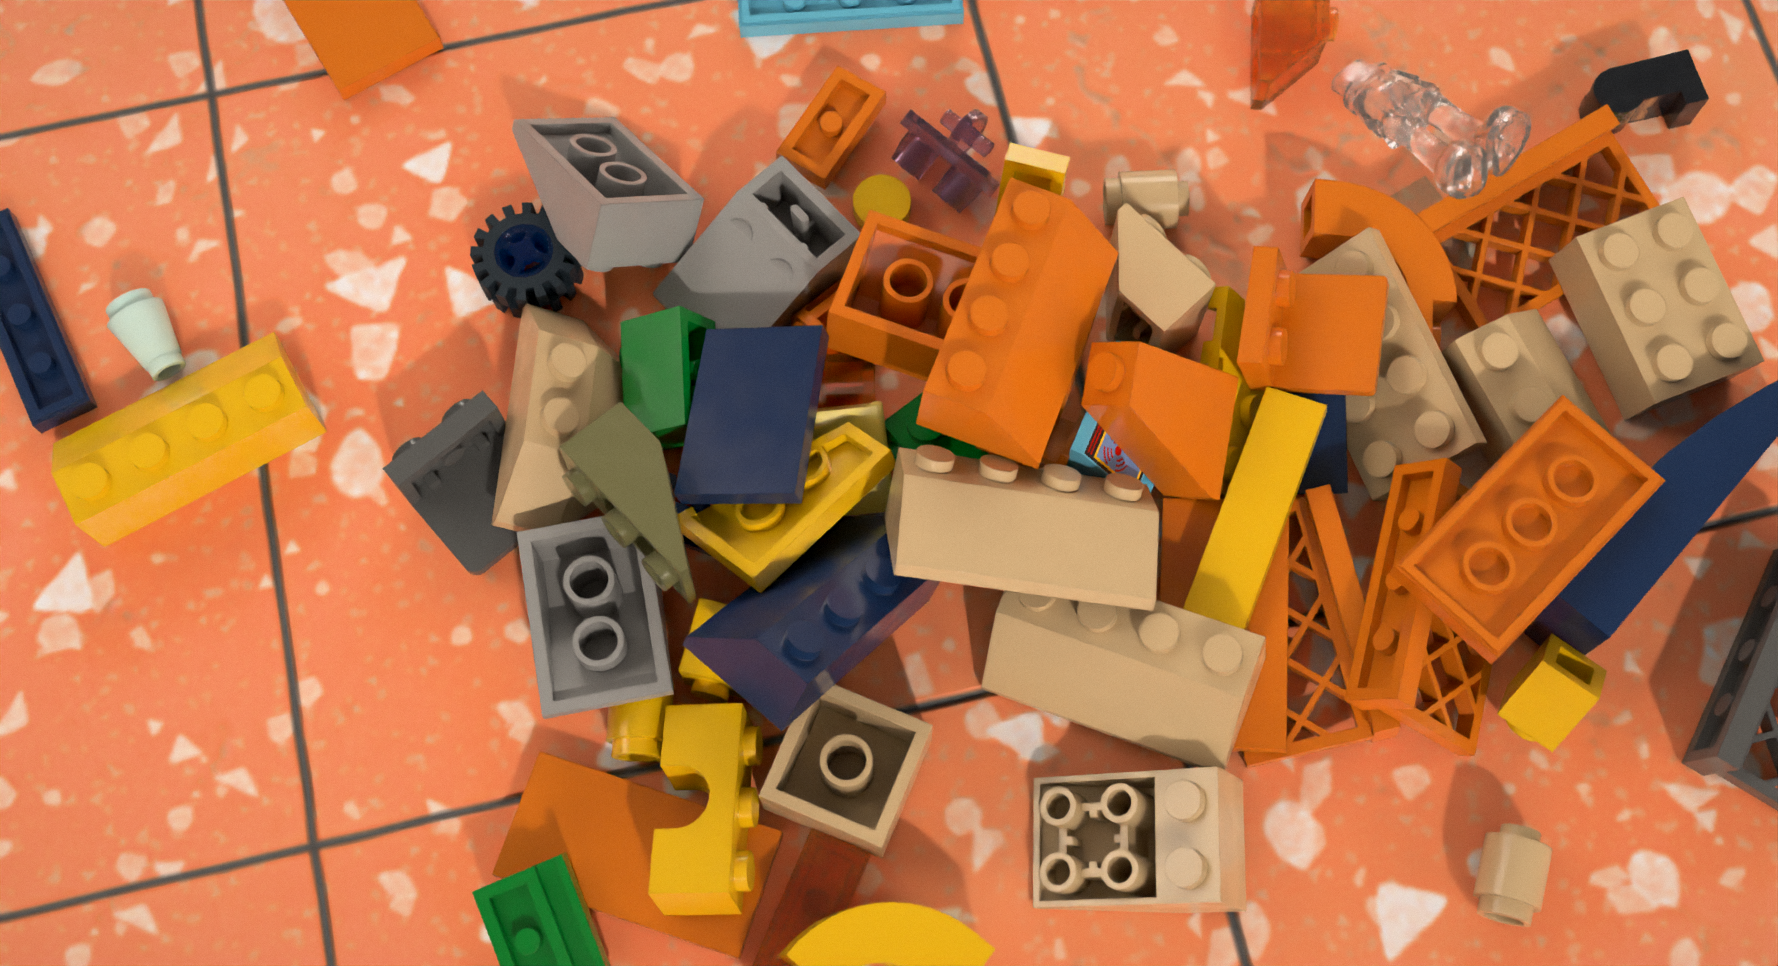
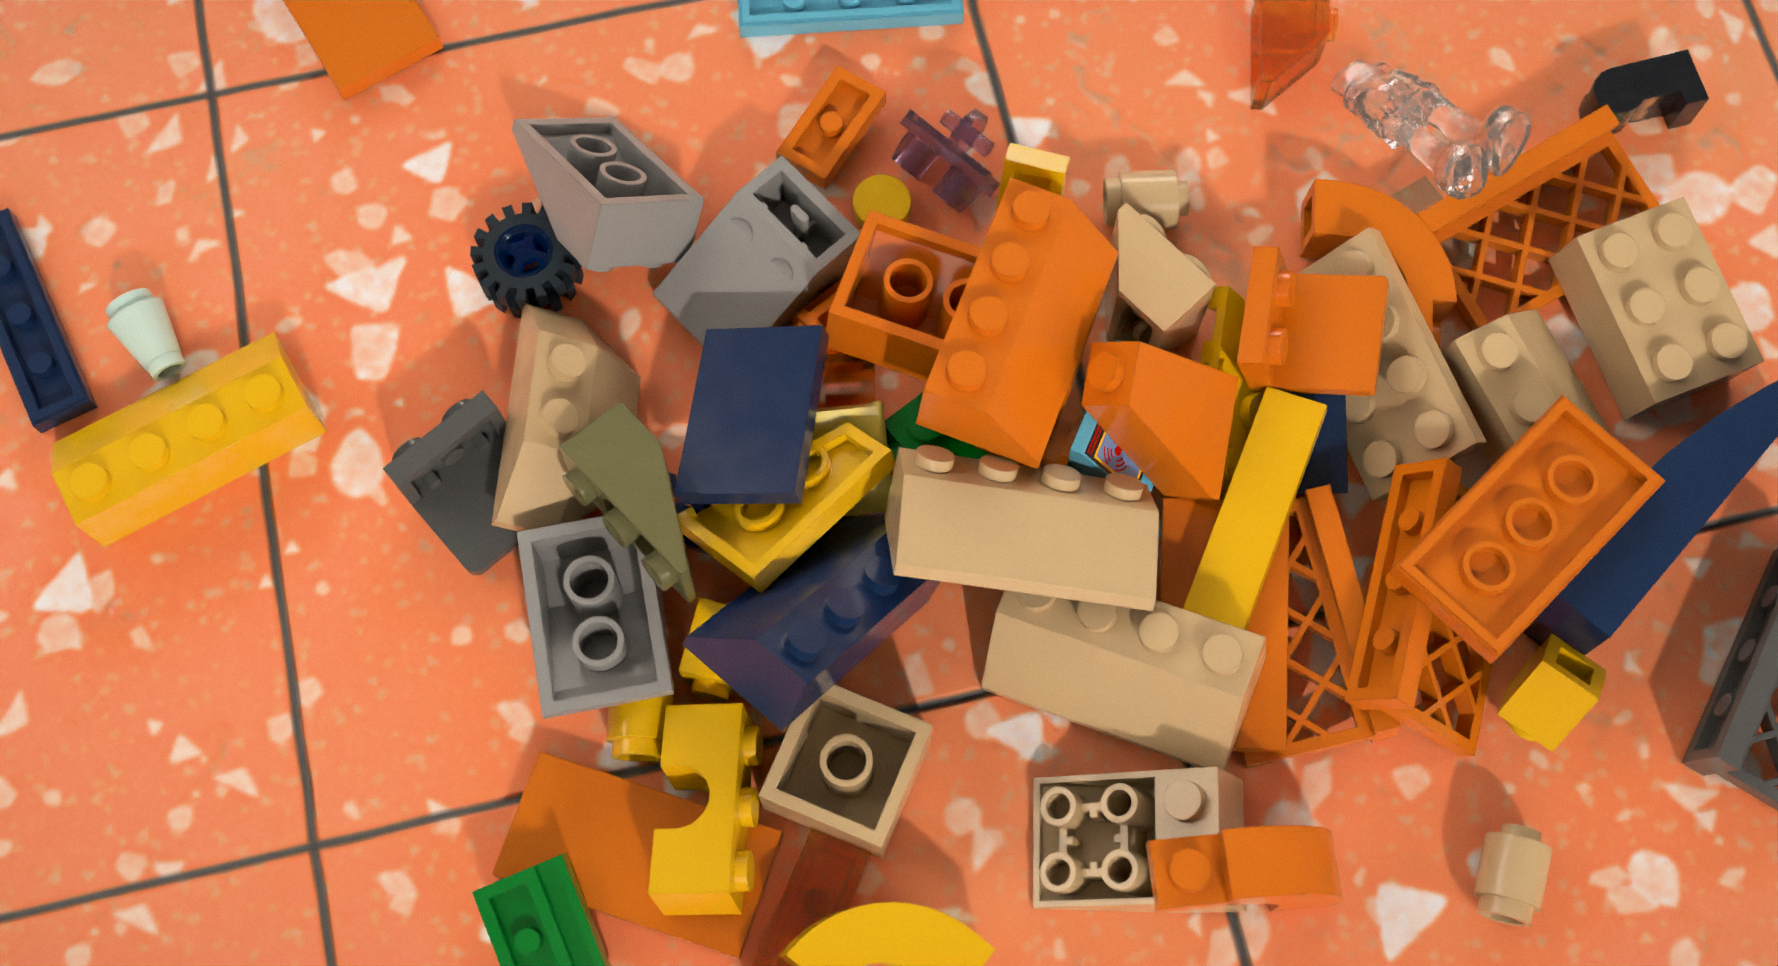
green brick [619,306,716,451] -> none
none -> orange arch [1146,825,1343,913]

